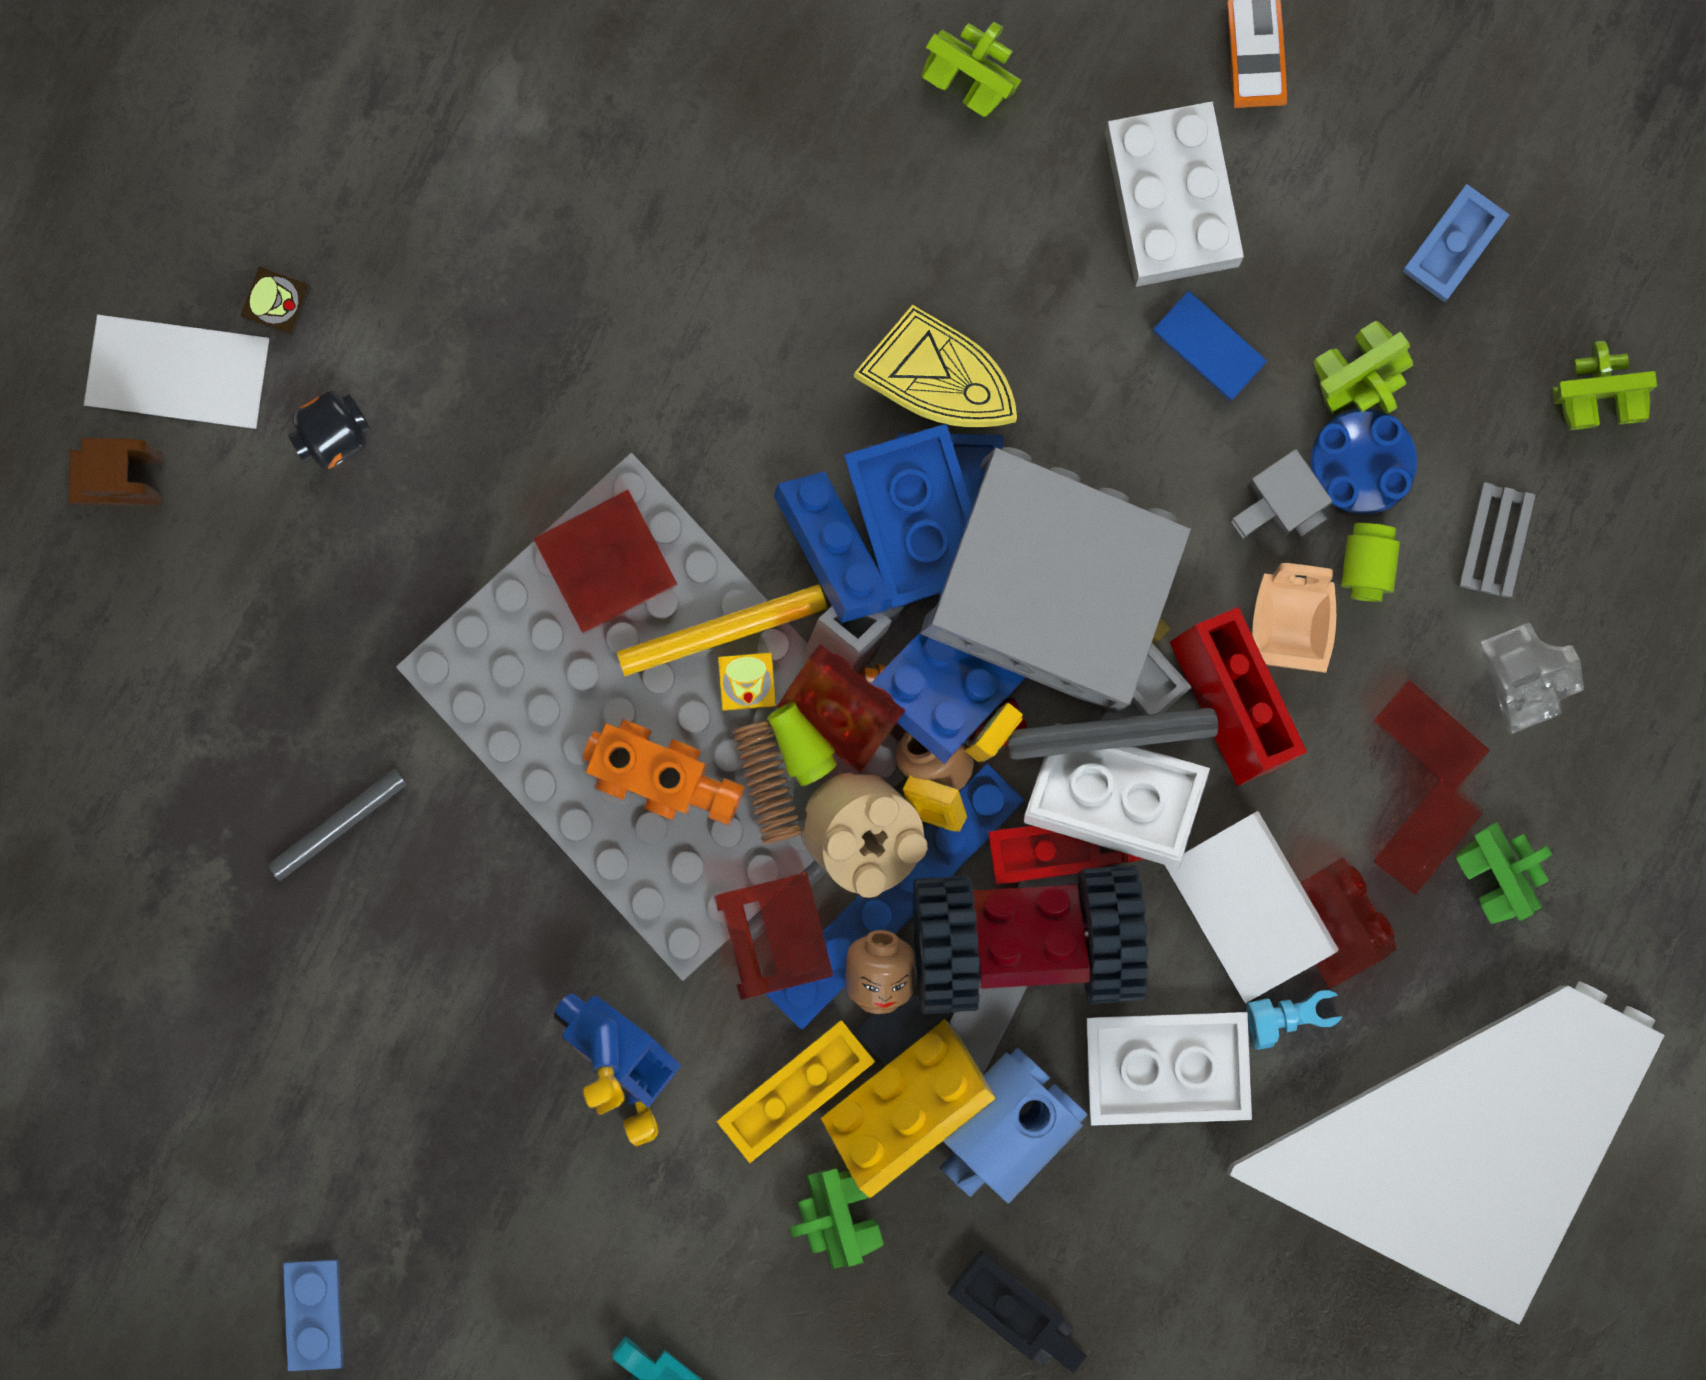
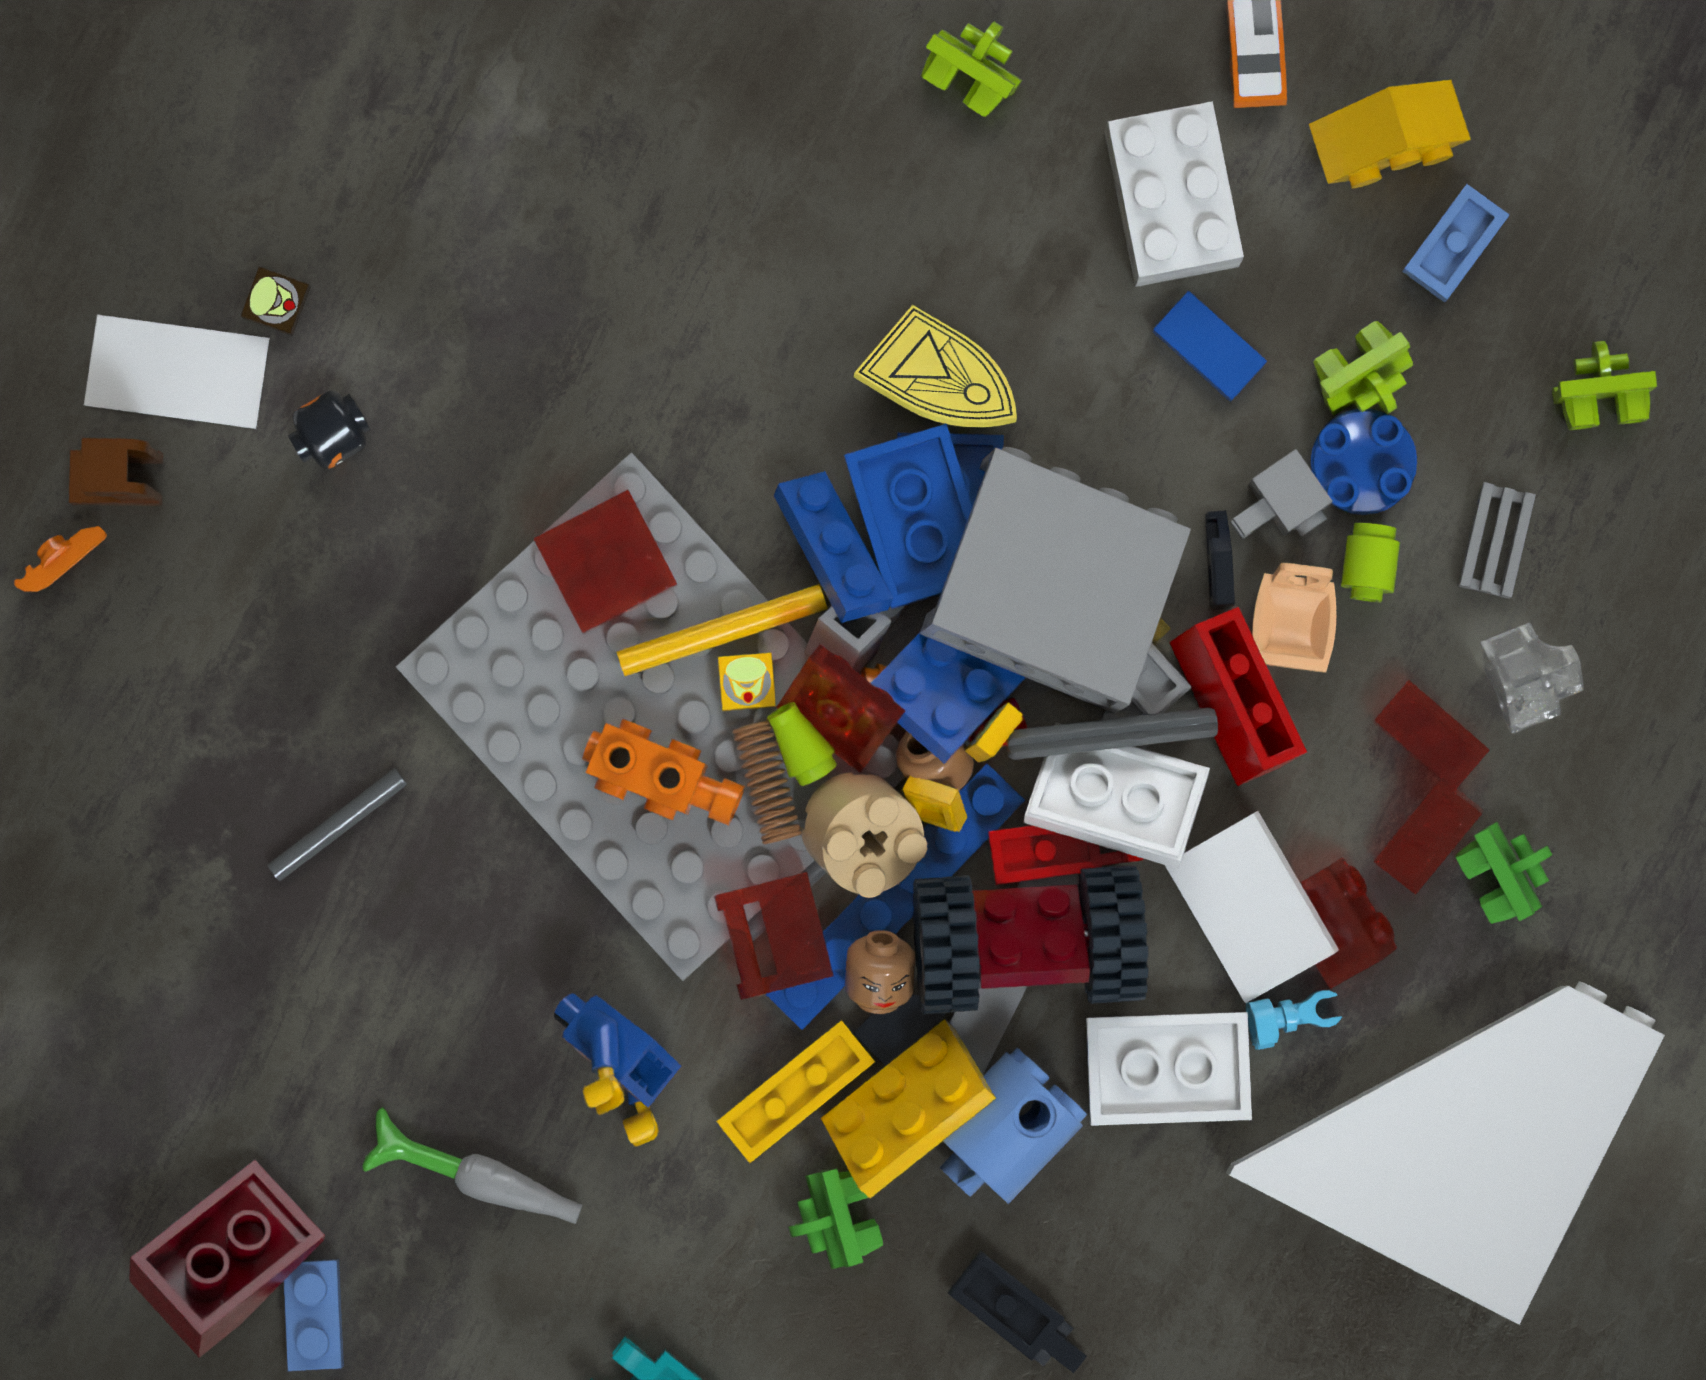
none -> orange piece [14,526,107,592]
none -> dark red slope [129,1160,325,1358]
none -> light grey piece [362,1107,583,1224]
none -> black tile [1205,510,1235,610]
none -> yellow brick [1309,80,1471,188]

